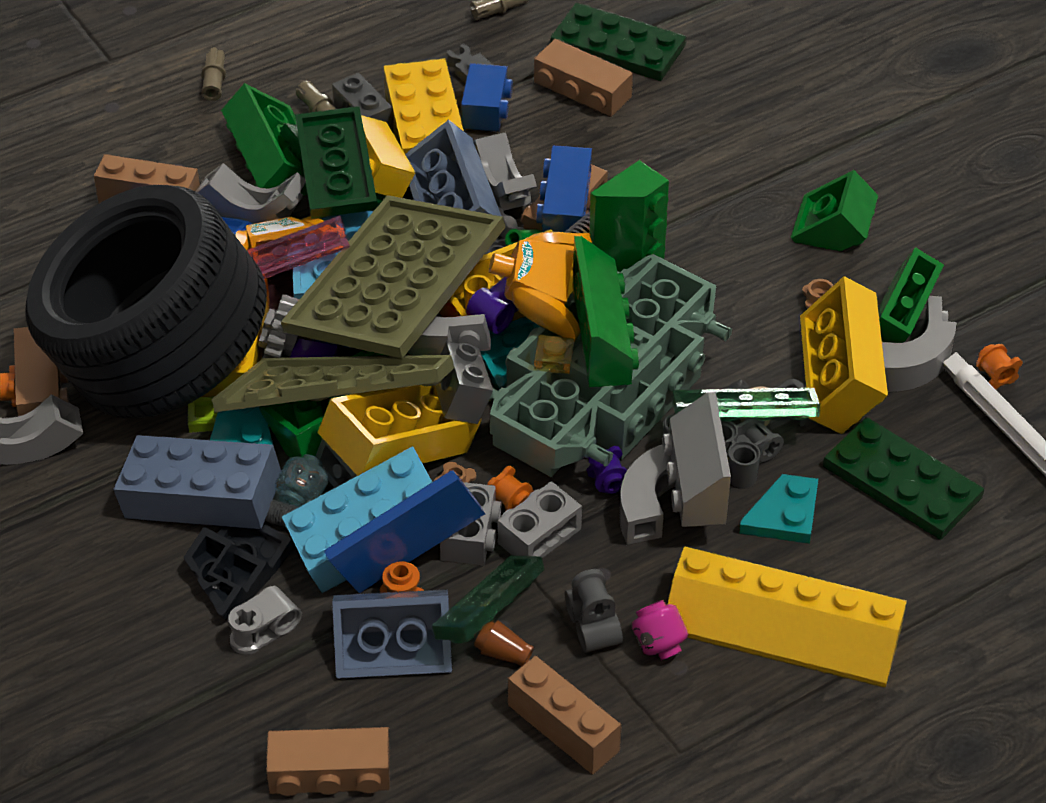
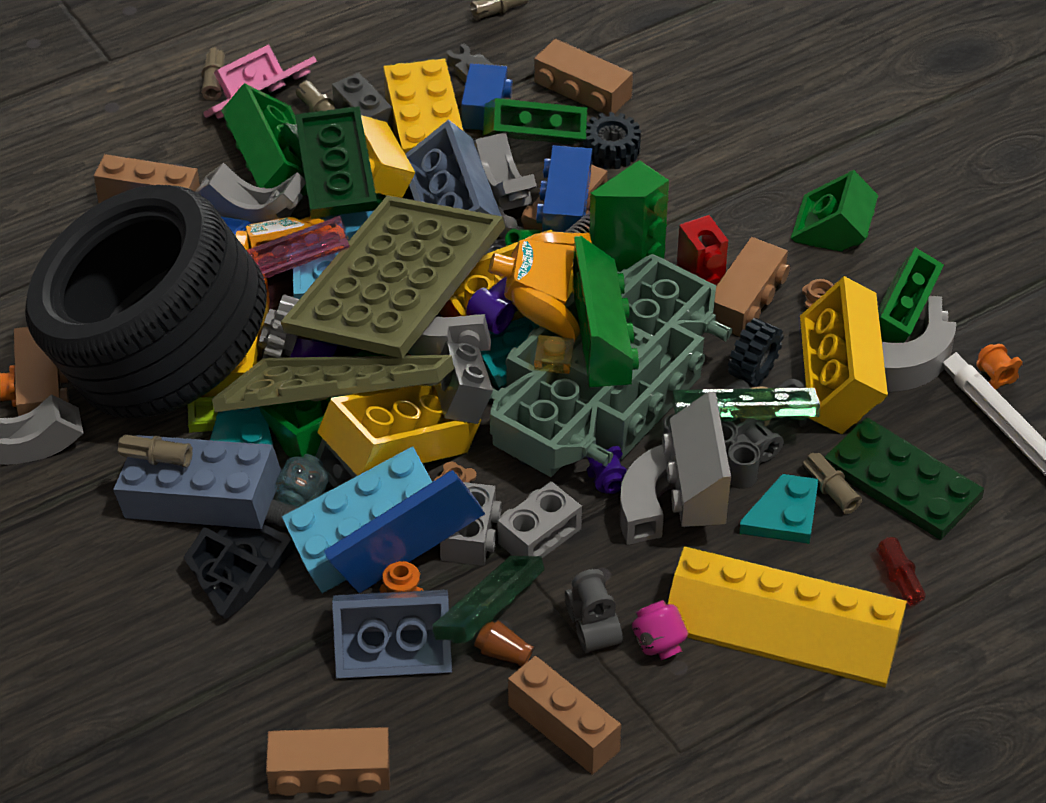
light grey piece [228,586,302,655] -> none
orange brick [487,466,533,511] -> none
dark green plate [550,3,686,81] -> none
none -> dark tan axle [118,435,193,467]
none -> bright pink bracket [203,44,317,119]
none -> green brick [483,98,587,145]
none -> black bush [583,112,641,169]
none -> red brick [677,215,728,286]
none -> medium nougat brick [713,237,790,337]
none -> black bush [728,318,784,387]
none -> dark tan axle [803,452,862,514]
none -> clear red axle [876,537,926,606]

